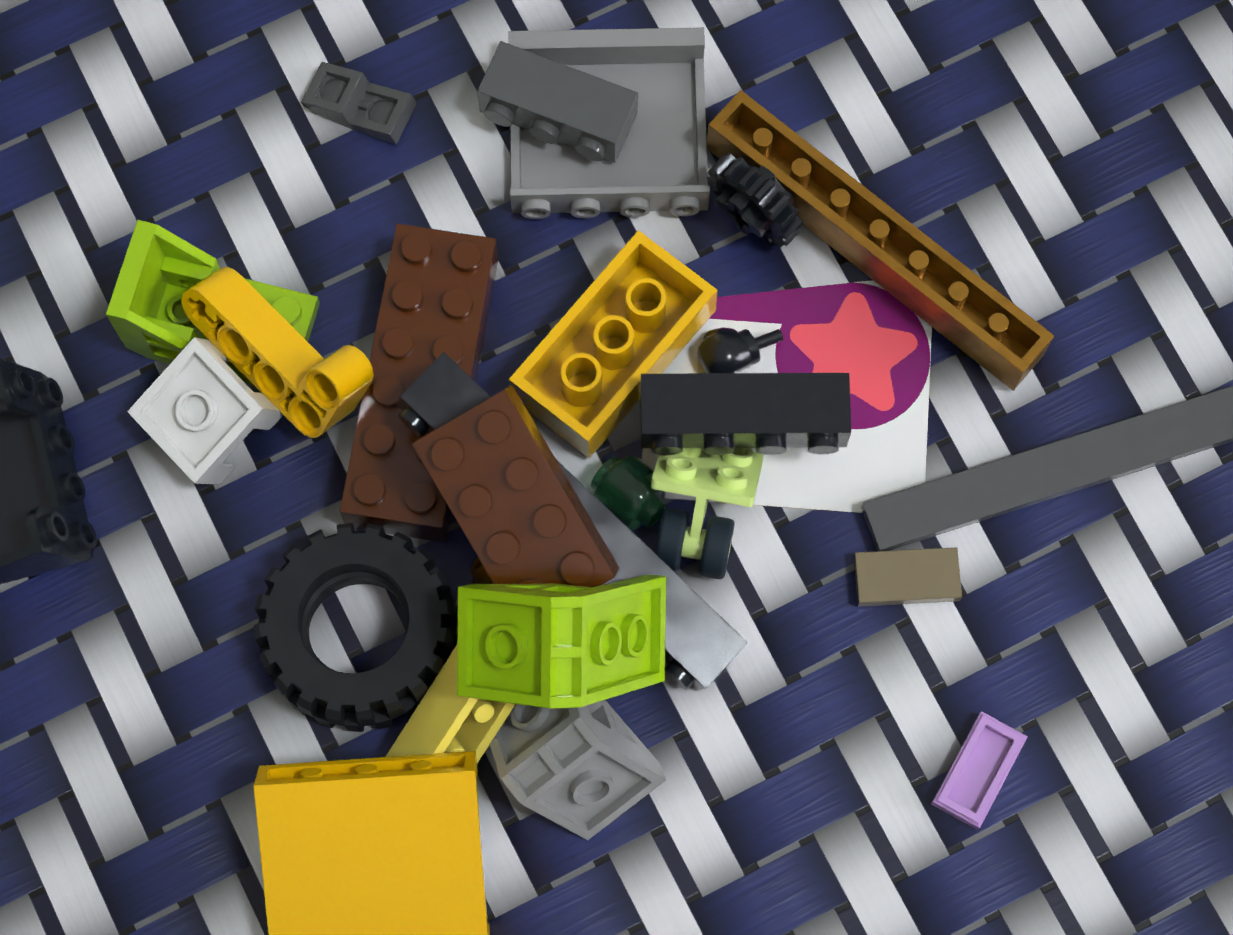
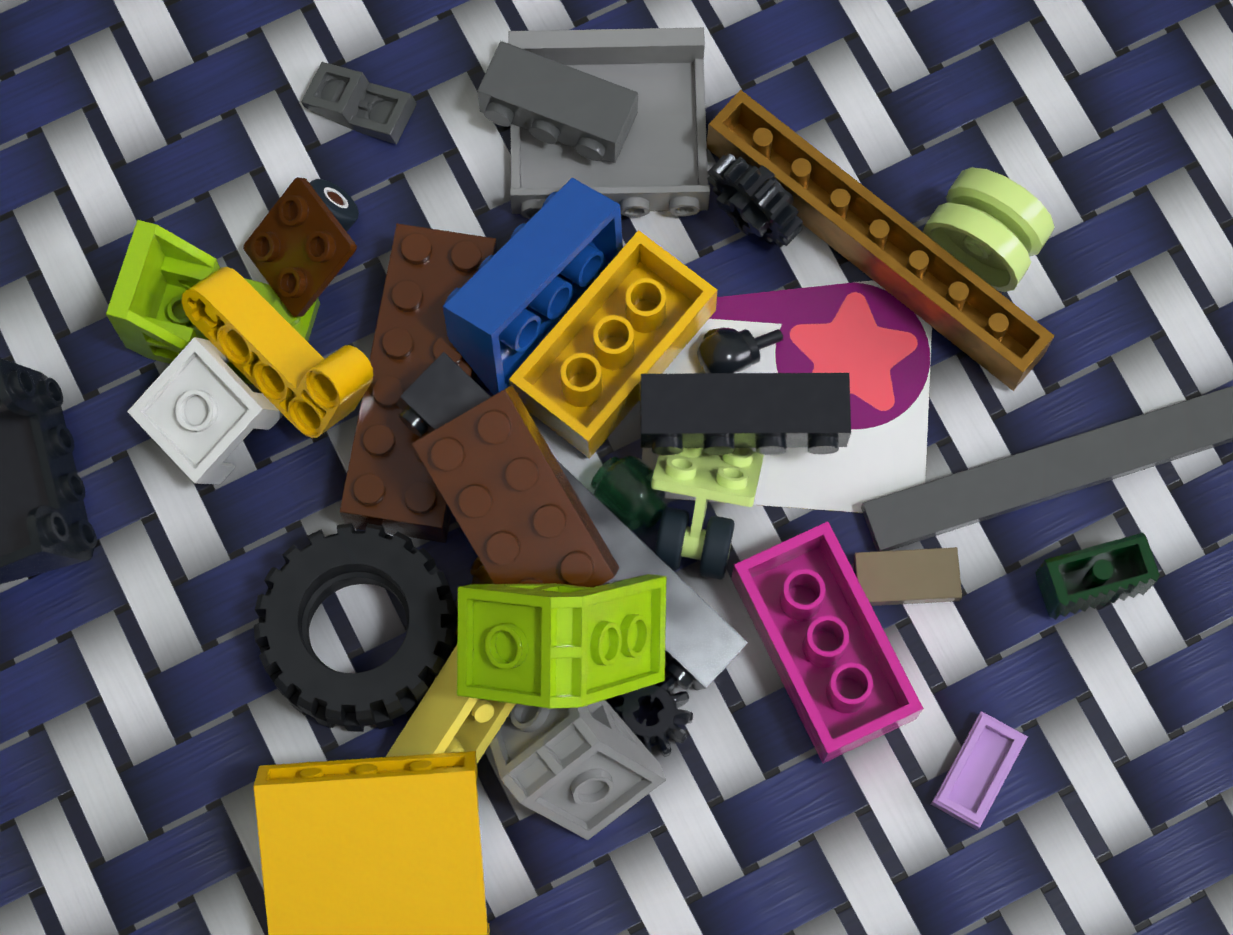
none -> reddish brown plate [243,177,359,317]
none -> blue slope [443,178,623,395]
none -> black gear [610,676,693,757]
none -> dark pink brick [731,522,924,763]
none -> yellowish green wheel [923,167,1055,292]
none -> dark green brick [1035,533,1160,620]

